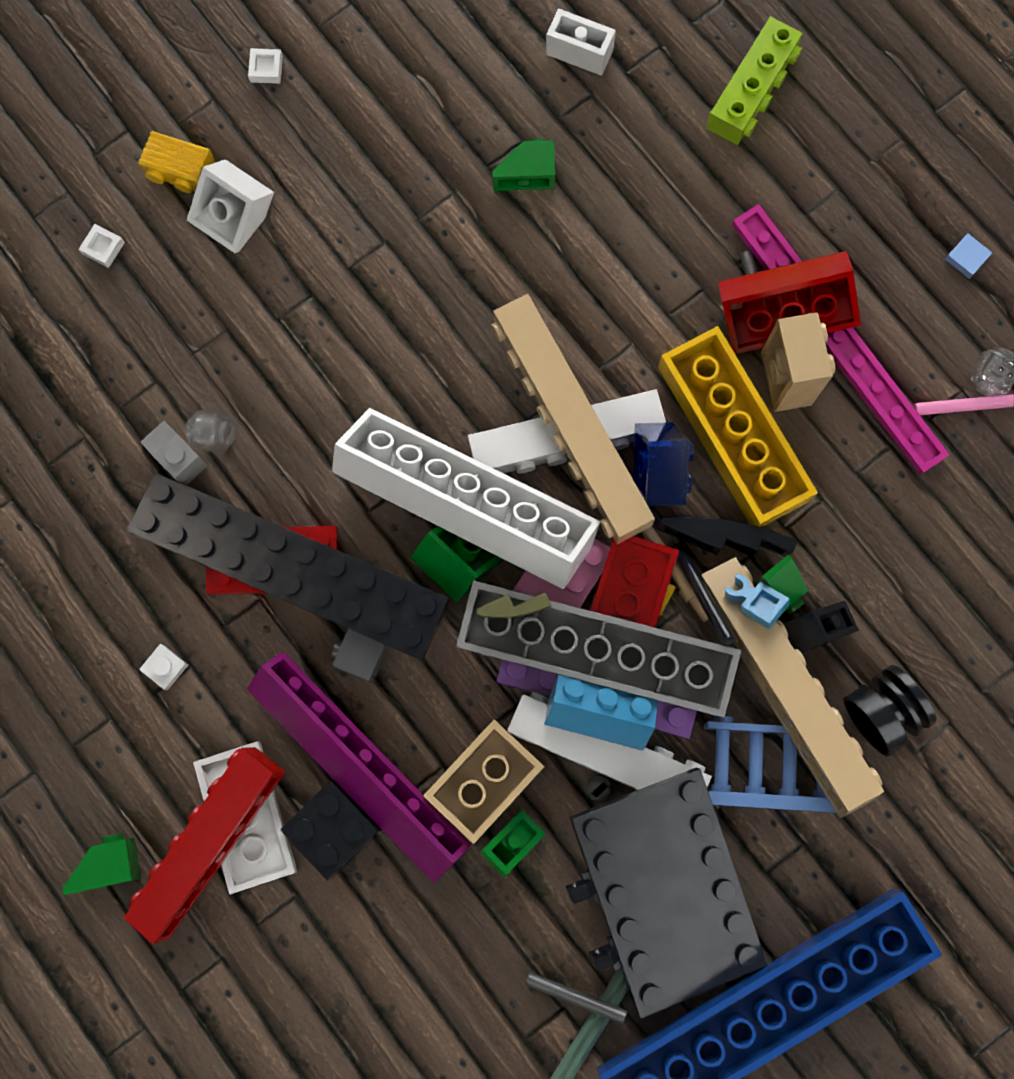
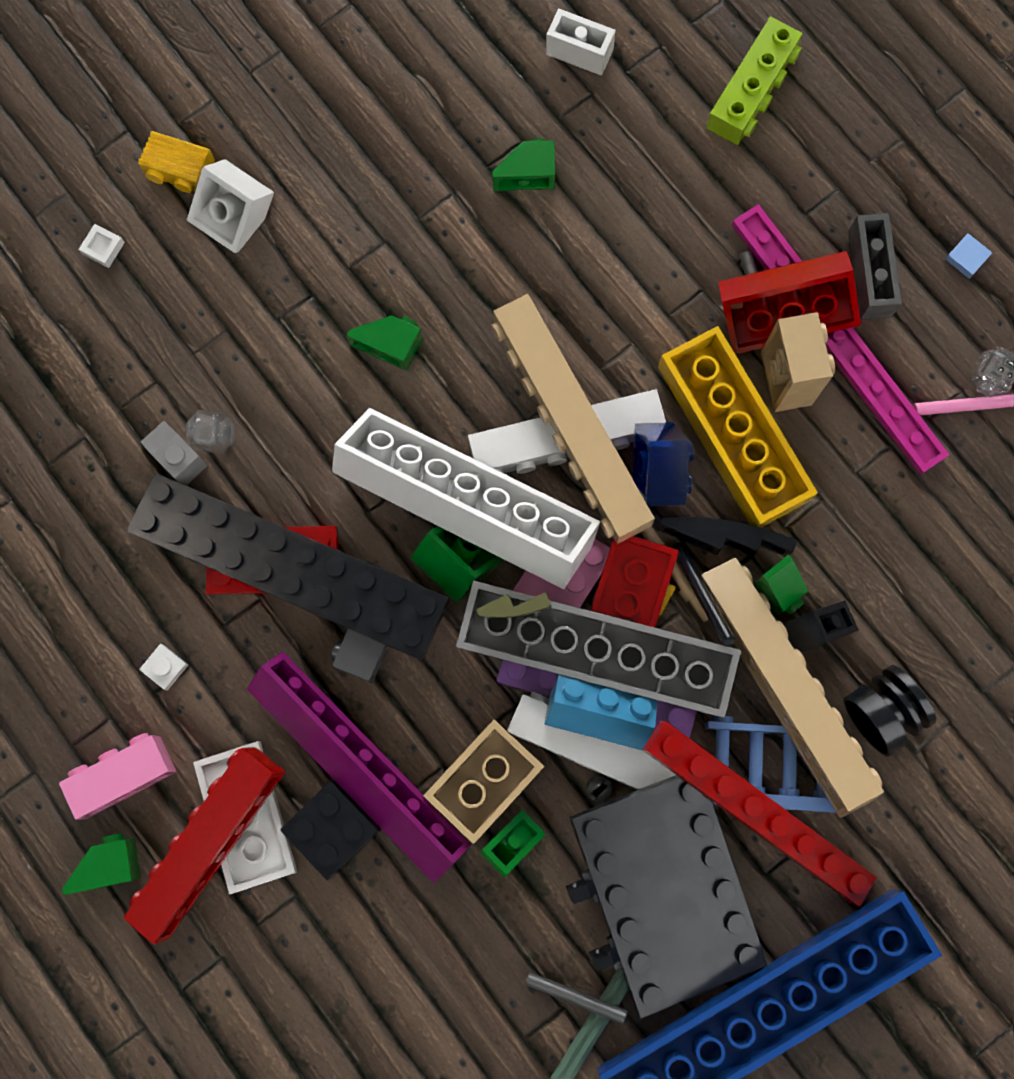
white plate [248,48,283,84] -> none
dark azure plate [725,574,789,630] -> none
none -> bright pink brick [59,733,177,820]
none -> green slope [346,315,423,371]
none -> red plate [642,721,877,907]
none -> dark grey brick [848,213,902,320]

